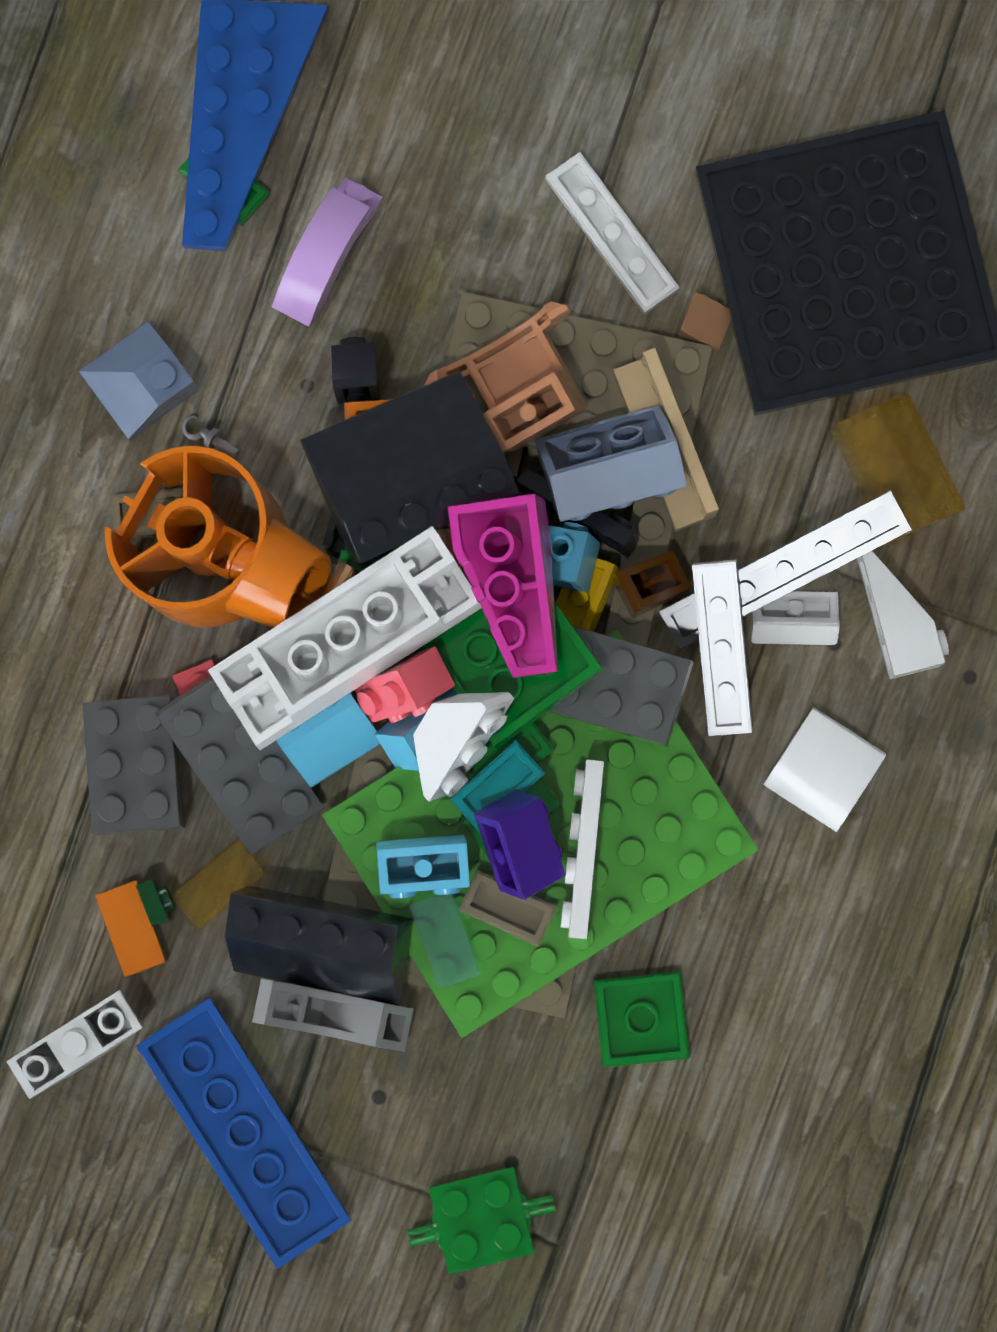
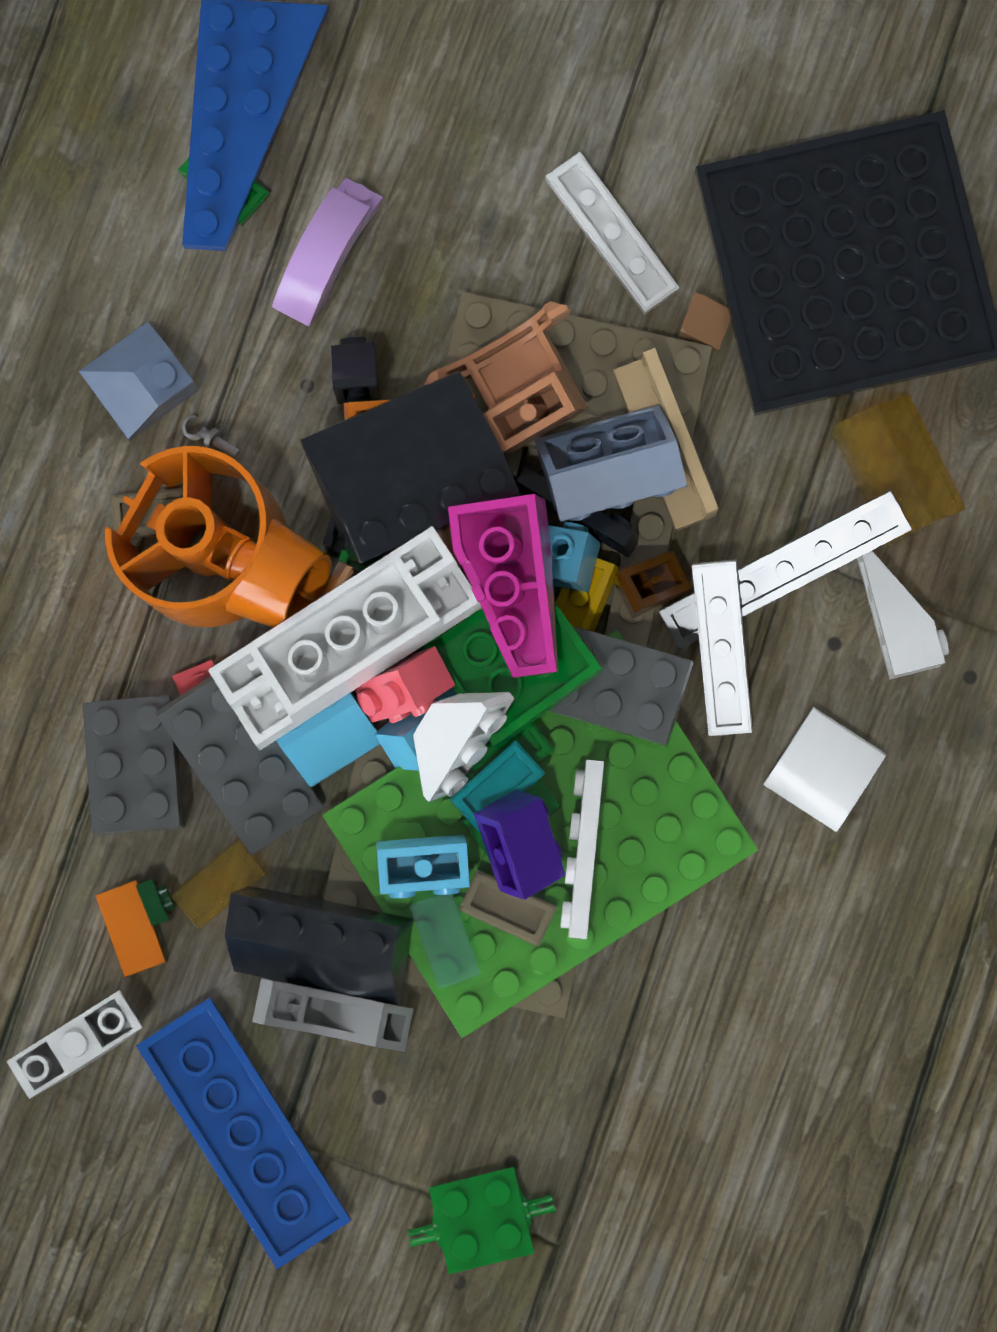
green tile [593,971,690,1068] -> none
white slope [751,591,840,645] -> none

